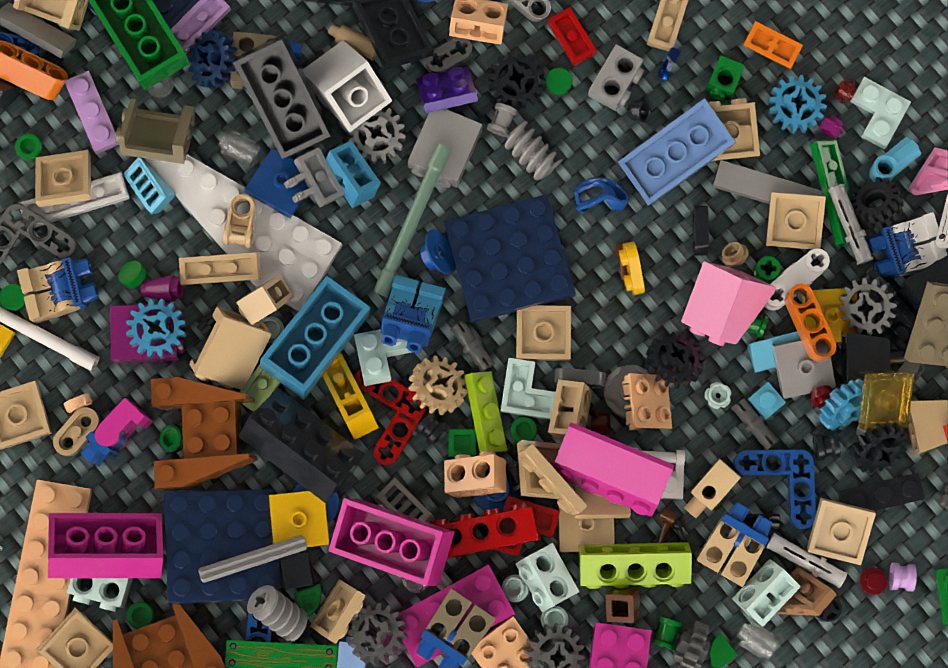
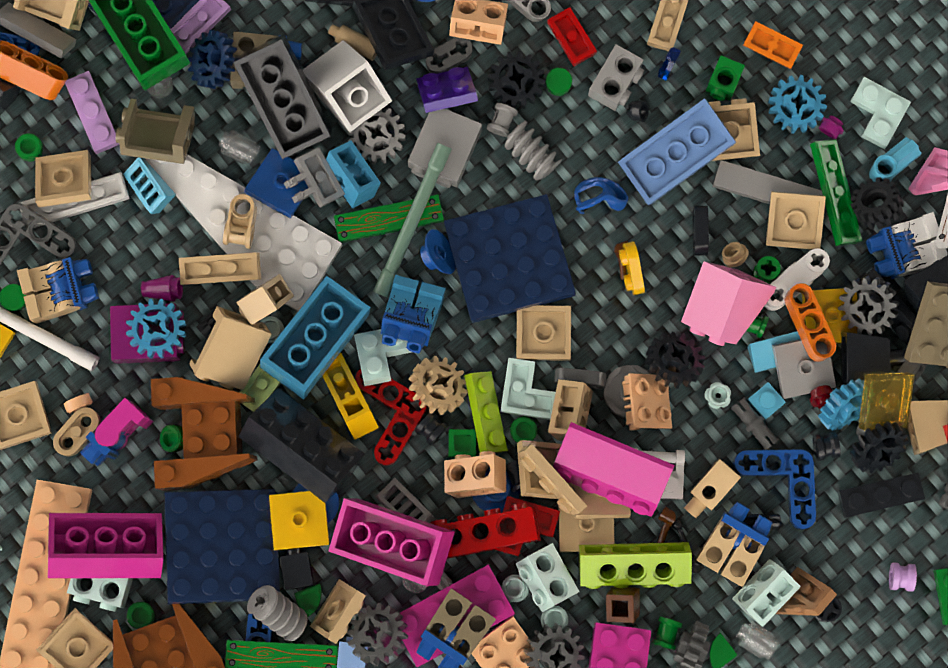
green tile [118,261,146,288] -> none
light grey axle [198,535,307,582] -> none
dark grey pin [450,320,495,372] -> none
clear red plate [591,411,611,435] -> none
white pin [766,533,848,588] -> none
tan plate [806,498,876,565] -> none
light grey pin [828,184,874,265] -> none
clear red plate [834,78,857,104] -> none
dark red plate [859,567,887,595] -> none
none -> green tile [334,195,444,243]

